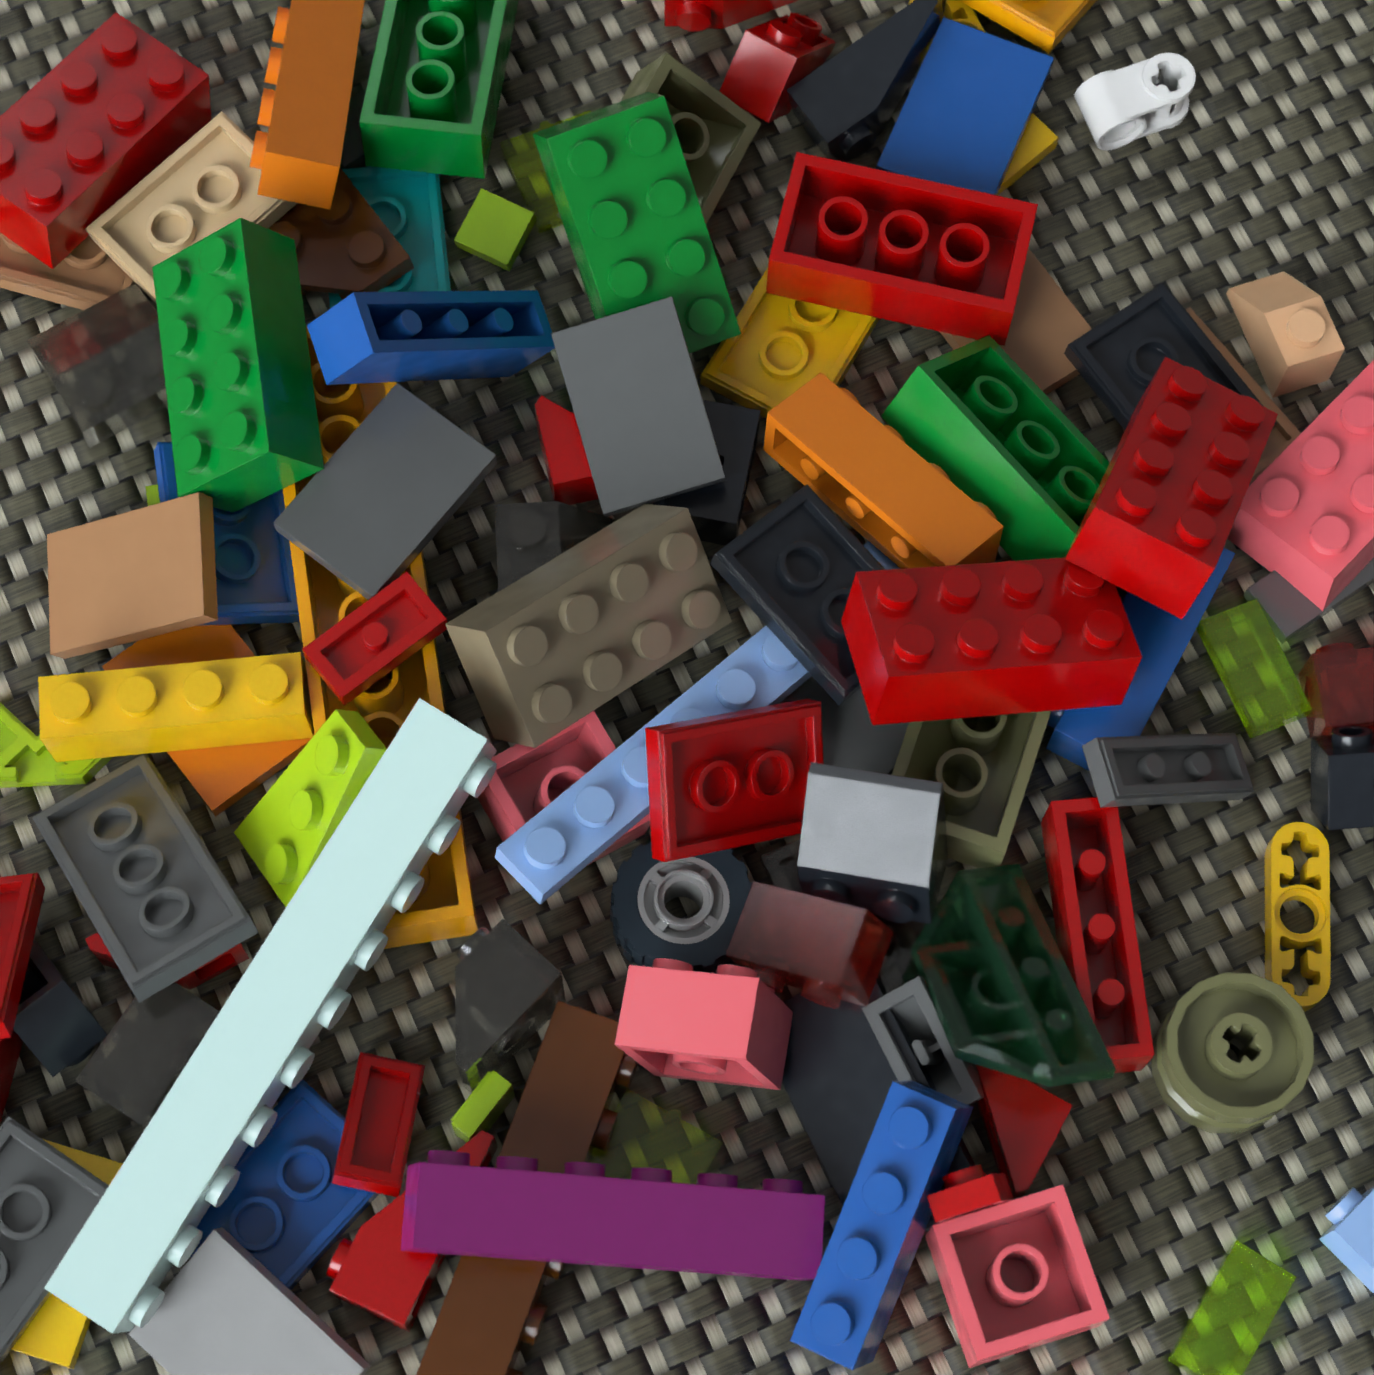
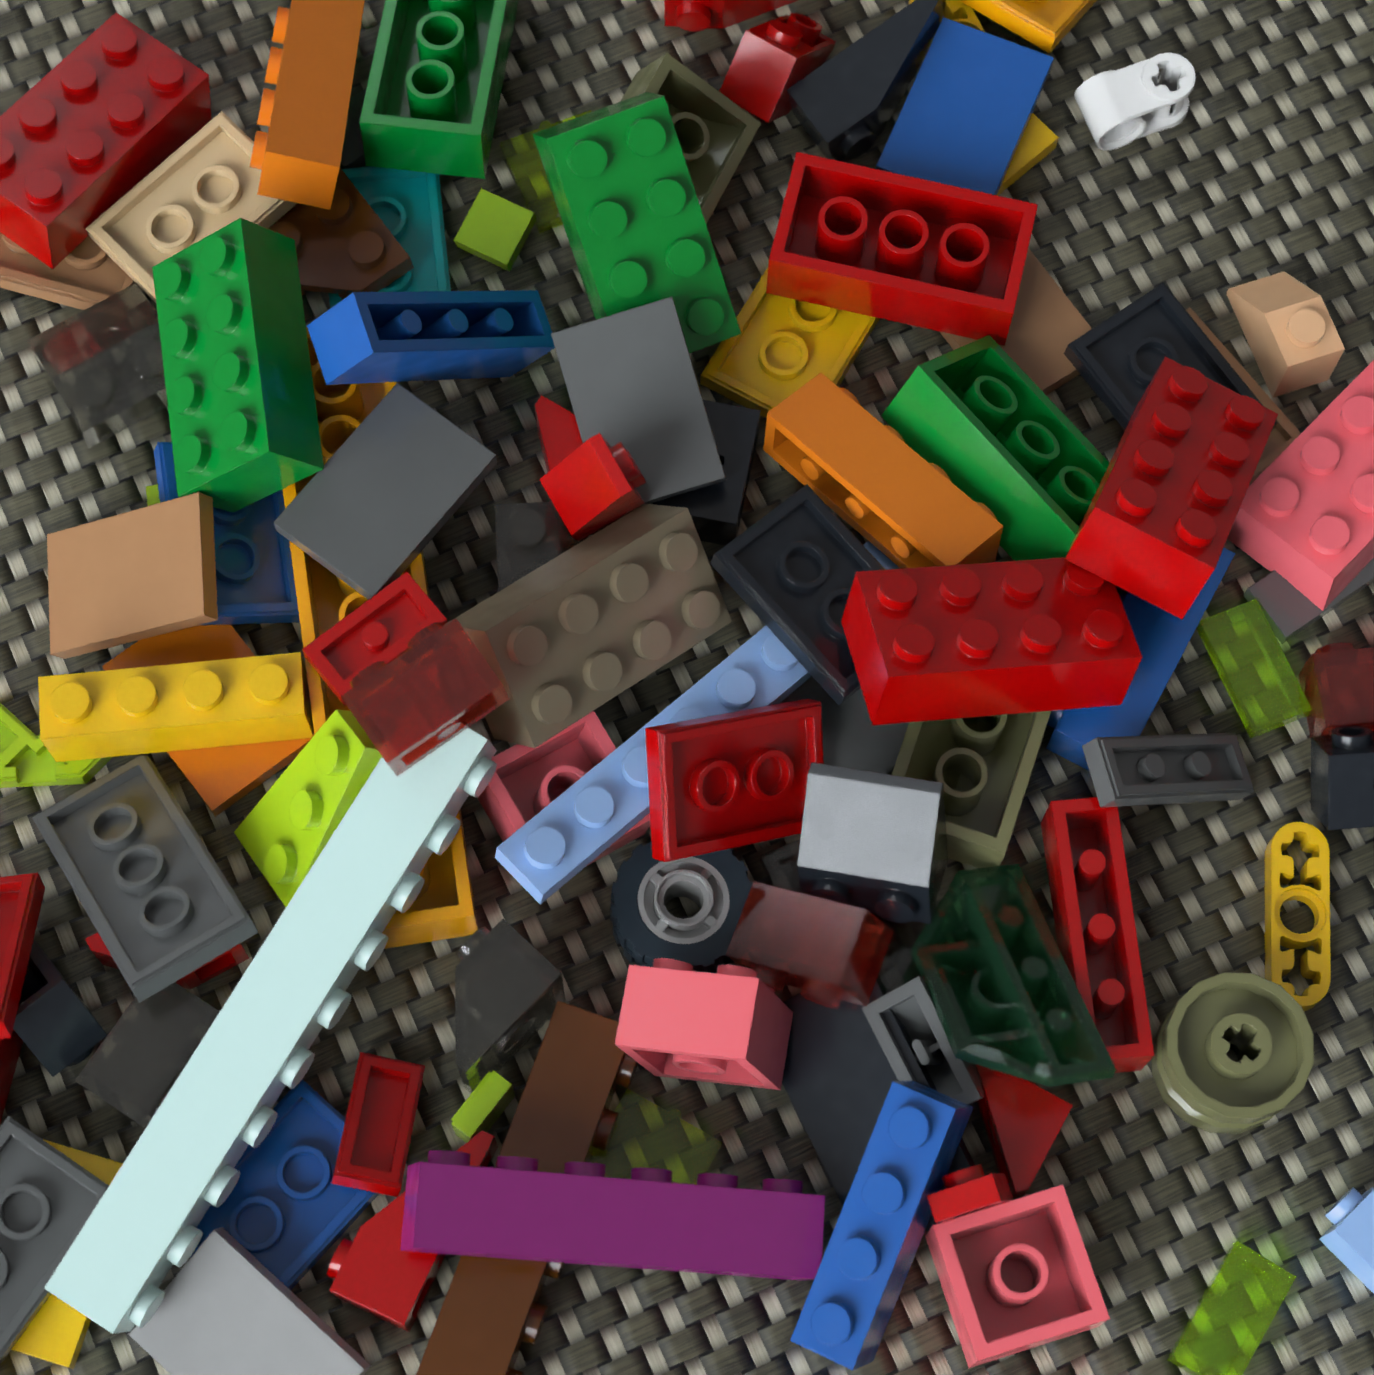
none -> clear red brick [341,618,510,776]
none -> red slope [539,433,647,541]

